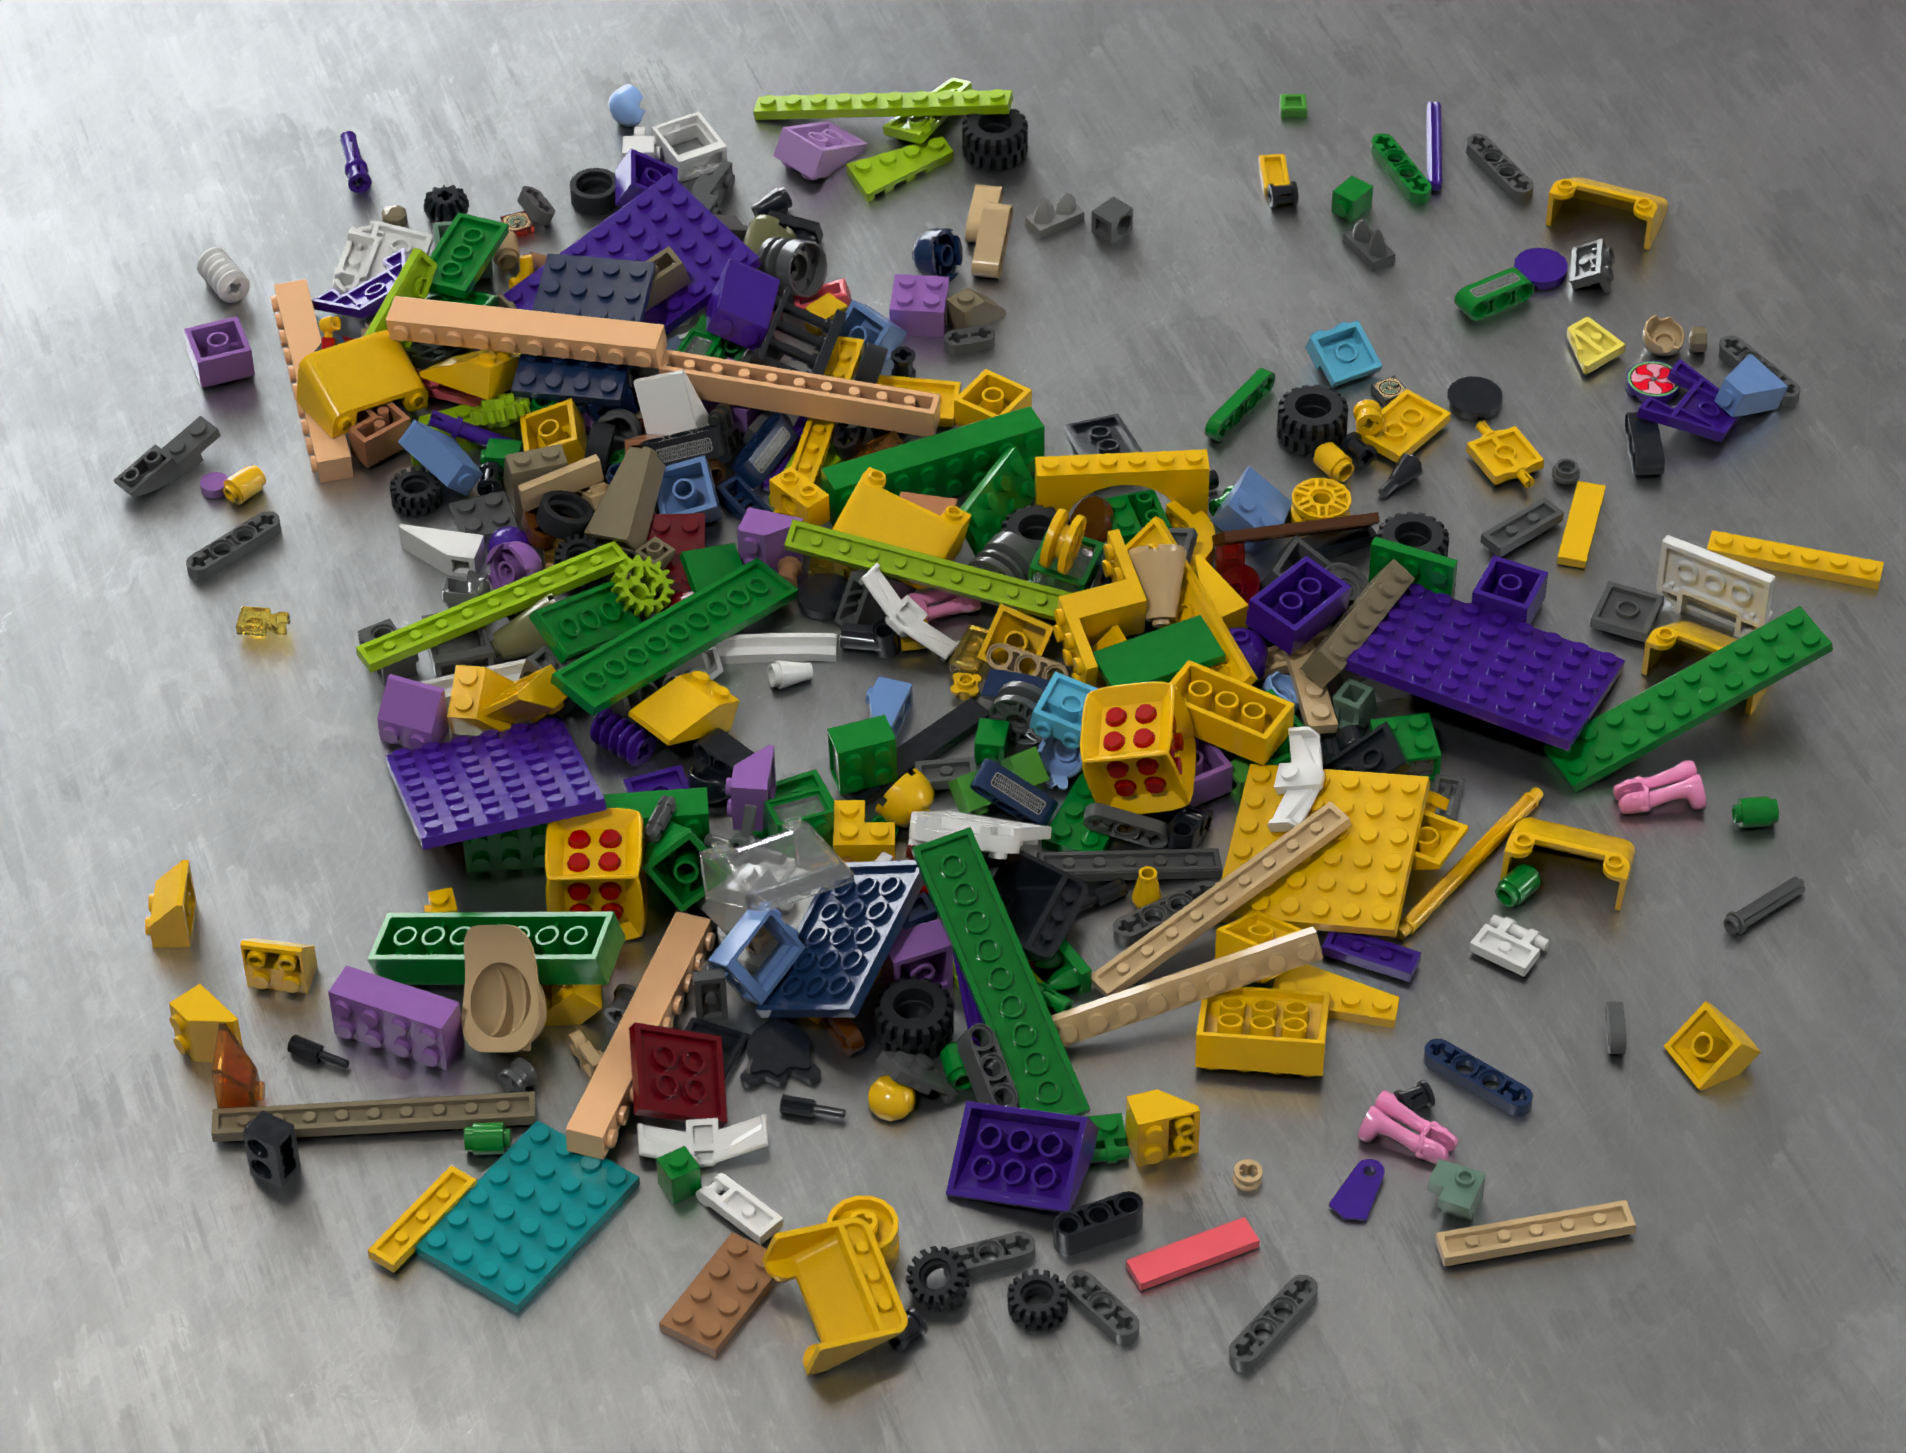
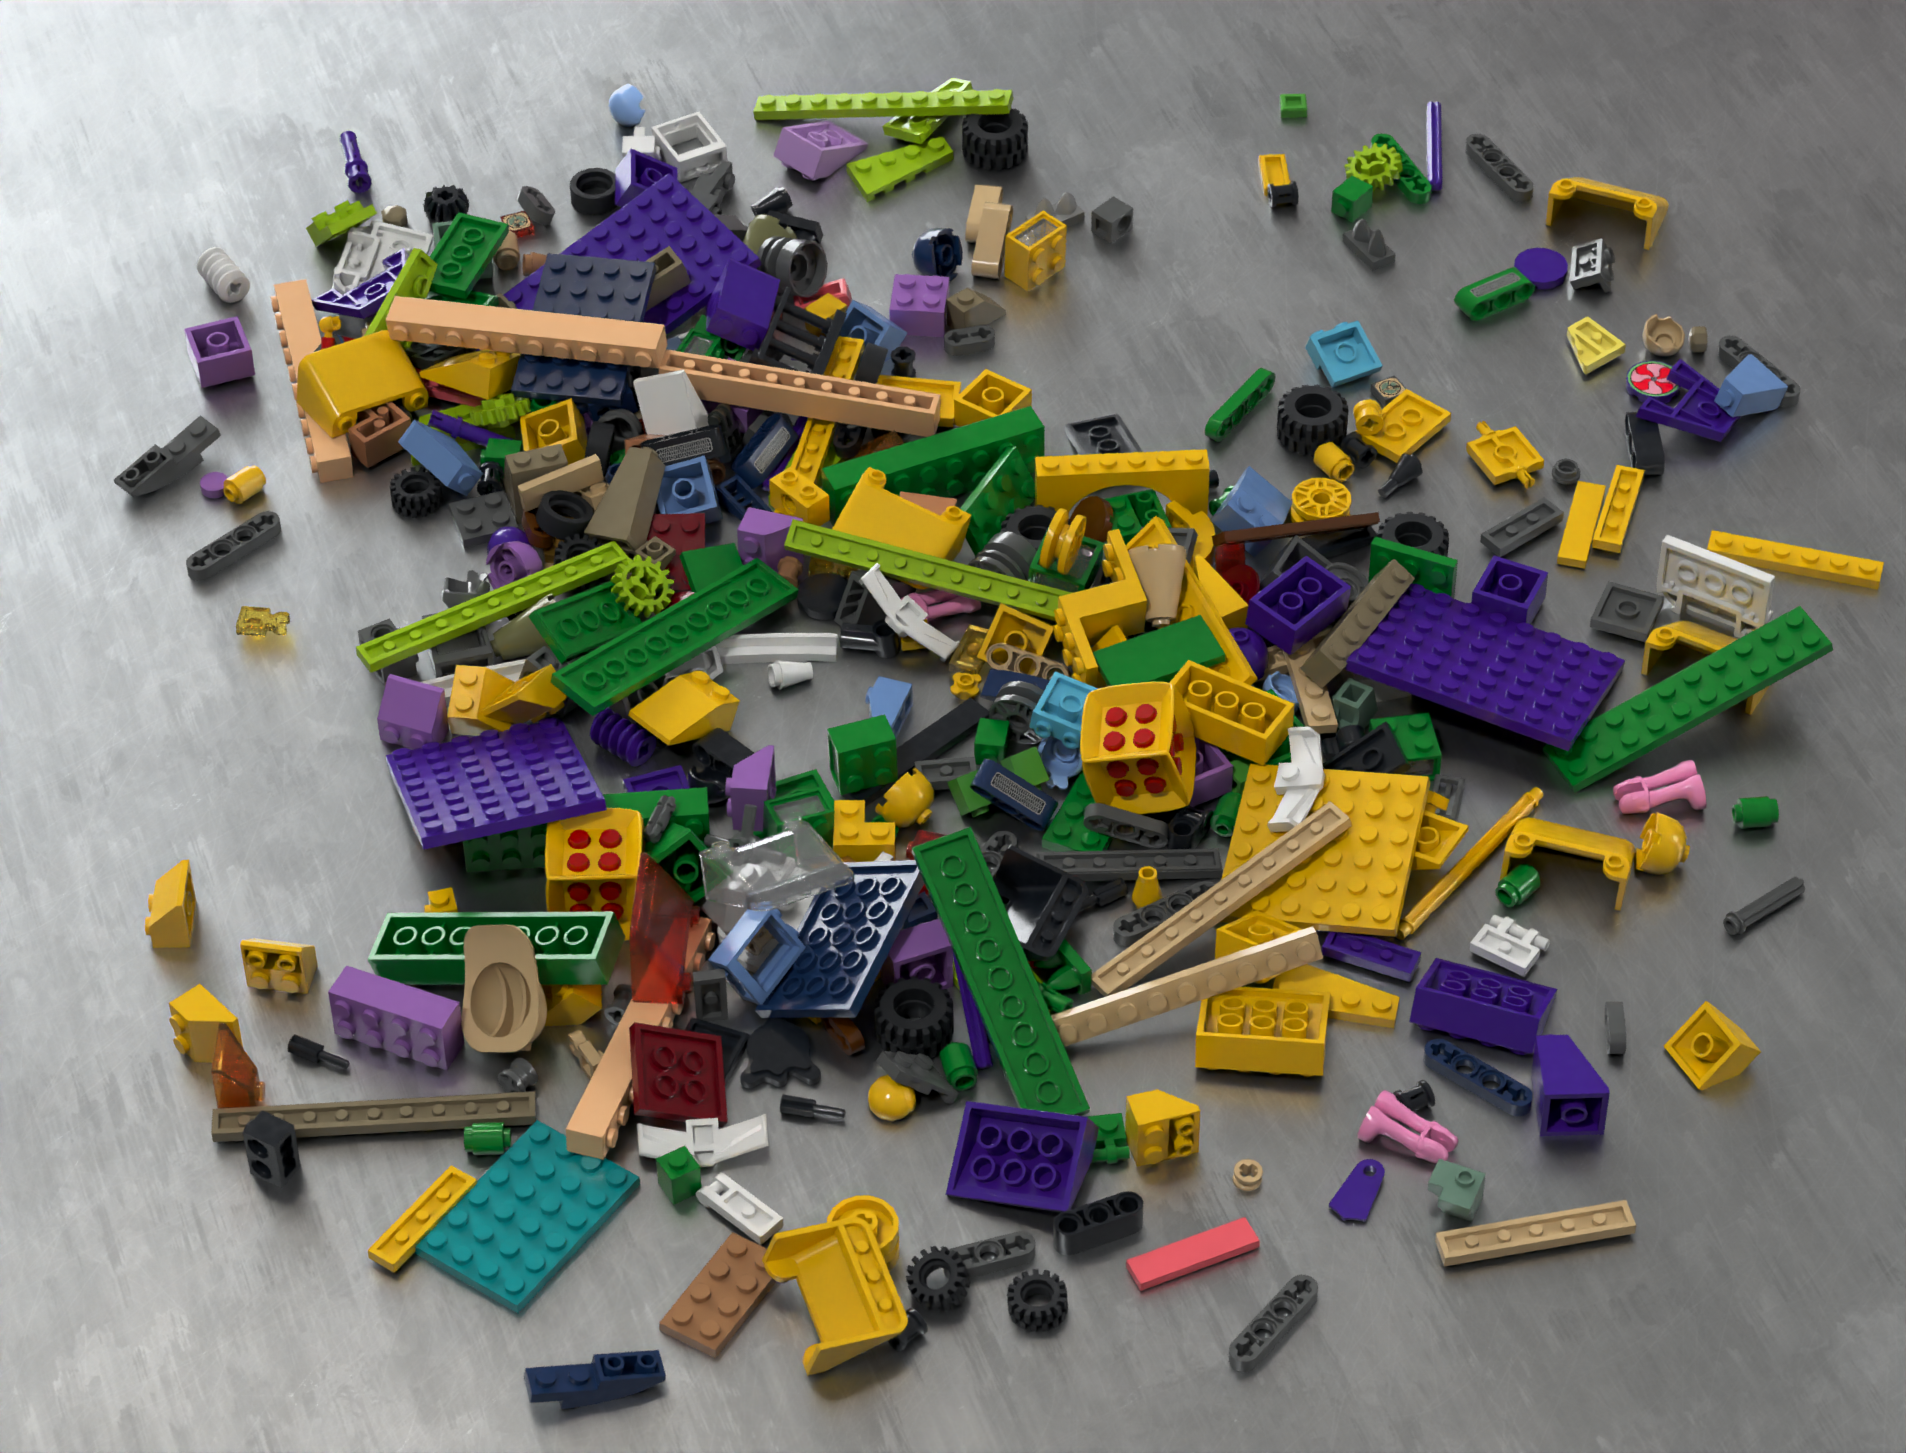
white slope [399,524,486,578] -> none
yellow arm [509,255,534,289] -> none
white plate [908,810,1052,859] -> none
dark grey beam [957,1023,1018,1107] -> none
dark grey beam [1065,1270,1139,1345] -> none
black tile [1447,376,1503,420] -> none
none -> lime plate [306,200,377,247]
none -> dark blue slope [523,1350,666,1409]
none -> clear red windscreen [629,852,700,1005]
none -> yellow piece [1004,210,1067,292]
none -> green brick [1210,792,1242,837]
none -> lime gear [1344,143,1403,192]
none -> dark purple slope [1409,958,1557,1055]
none -> dark purple slope [1531,1034,1610,1137]
none -> yellow plate [1592,465,1645,553]
none -> yellow cylinder [1634,812,1690,875]

